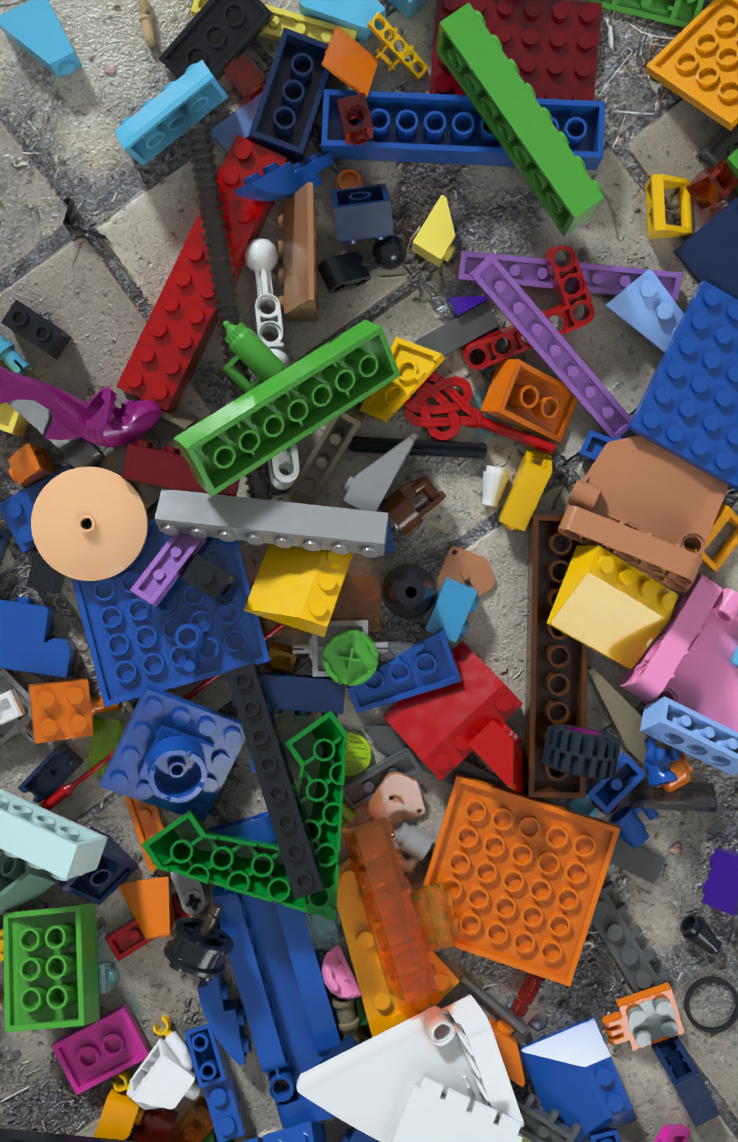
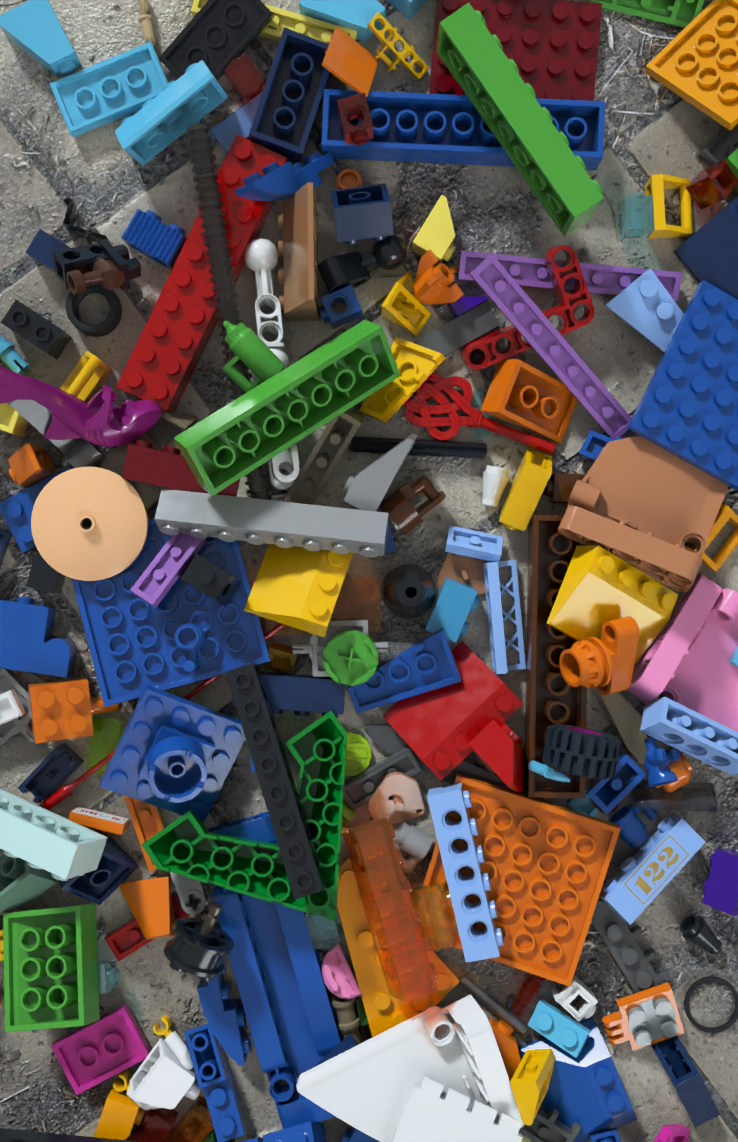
none -> dark blue brick [25,229,70,274]
none -> medium azure piece [49,42,168,138]
none -> black hips [53,239,141,295]
none -> yellow tile [60,351,112,402]
none -> black tyre [65,284,122,337]
none -> orange tile [68,806,130,835]
none -> blue brick [121,209,187,270]
none -> blue brick [318,285,363,329]
none -> yellow slope [381,270,431,337]
none -> orange brick [413,249,464,305]
none -> light blue brick [427,783,504,962]
none -> light blue plate [445,525,503,563]
none -> light blue fence [482,560,526,674]
none -> yellow tile [510,1048,555,1126]
none -> medium azure helmet [528,760,571,782]
none -> medium azure plate [528,999,591,1058]
none -> reddish brown brick [545,473,586,504]
none -> white window [551,975,598,1022]
none -> orange beam [559,616,639,696]
none -> light blue brick [599,815,705,925]
none -> clear light blue brick [618,192,654,238]

